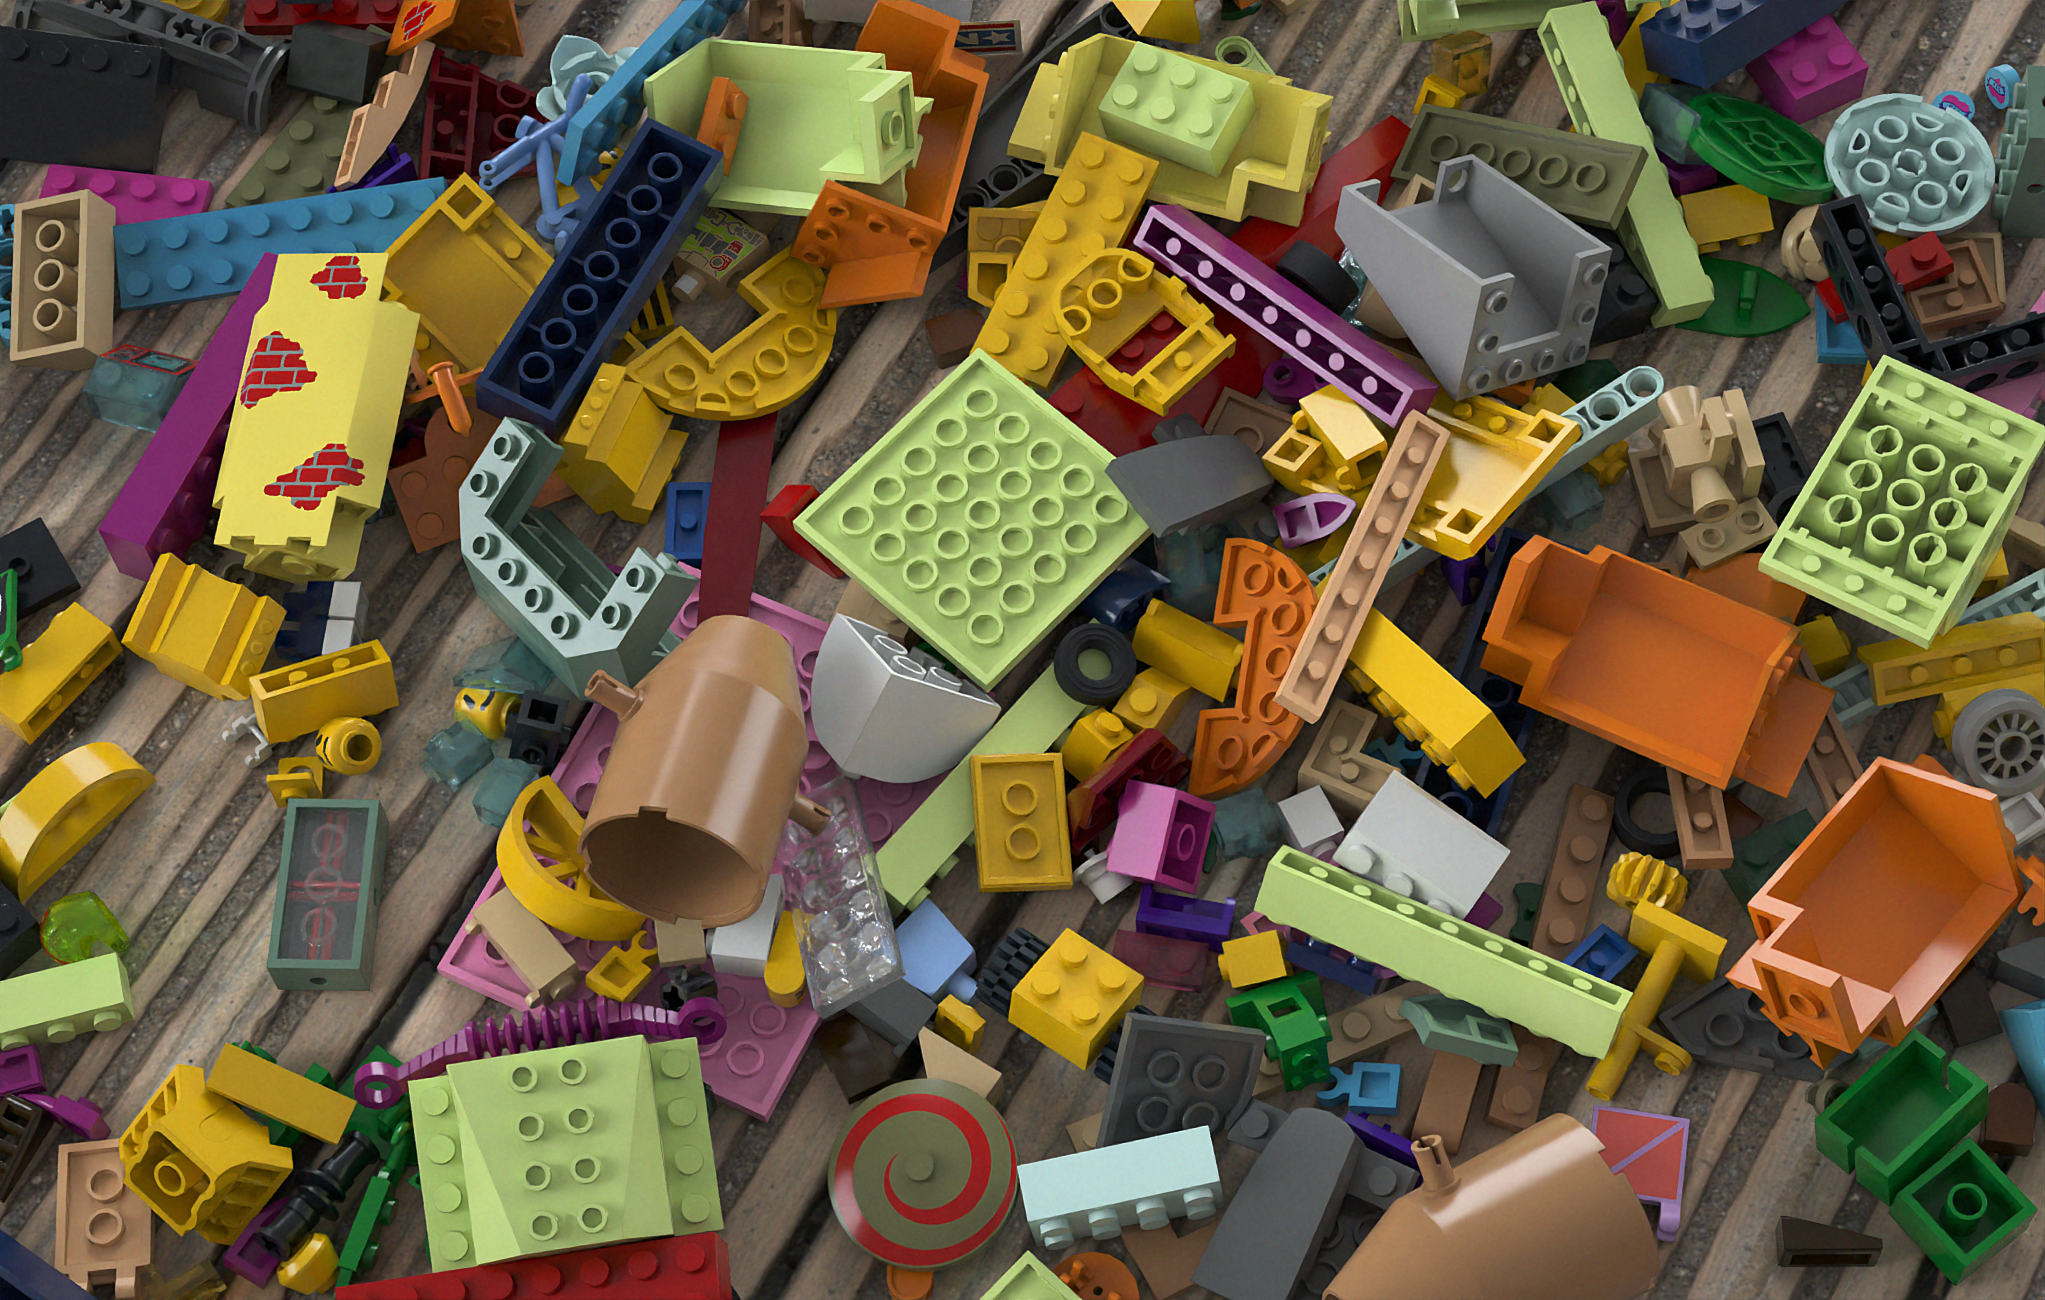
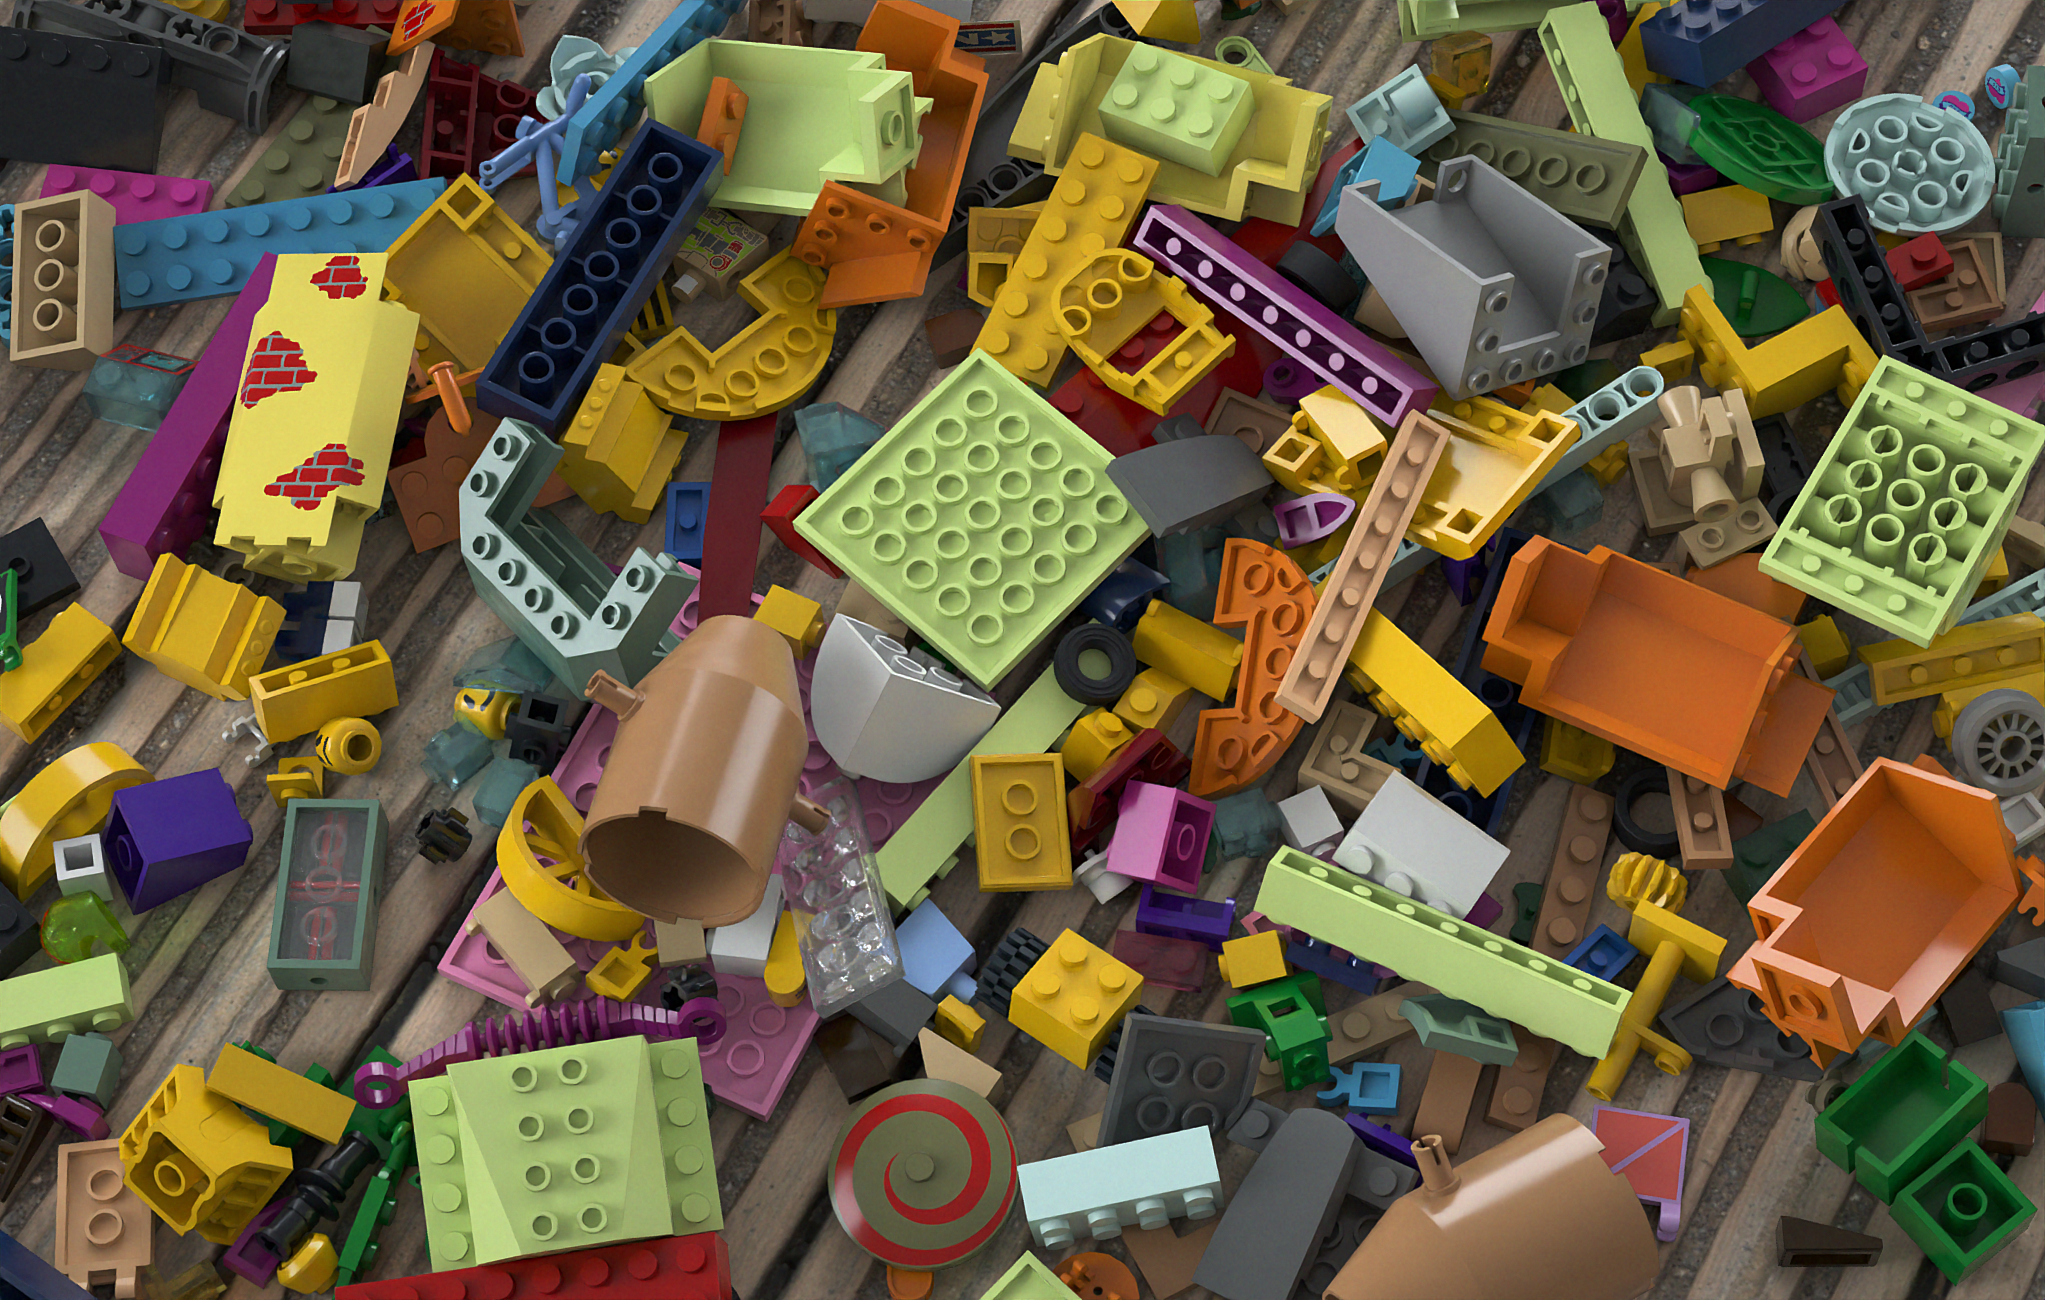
none -> sand green brick [51,1032,124,1111]
none -> white brick [53,833,114,909]
none -> dark purple slope [101,767,253,916]
none -> black gear [415,807,473,865]
none -> yellow brick [753,584,827,661]
none -> clear light blue slope [794,402,890,495]
none -> medium azure slope [1310,135,1421,238]
none -> light aqua plate [1345,64,1456,157]
none -> yellow bracket [1539,715,1616,786]
none -> yellow bracket [1636,339,1695,397]
none -> yellow bracket [1676,283,1880,421]

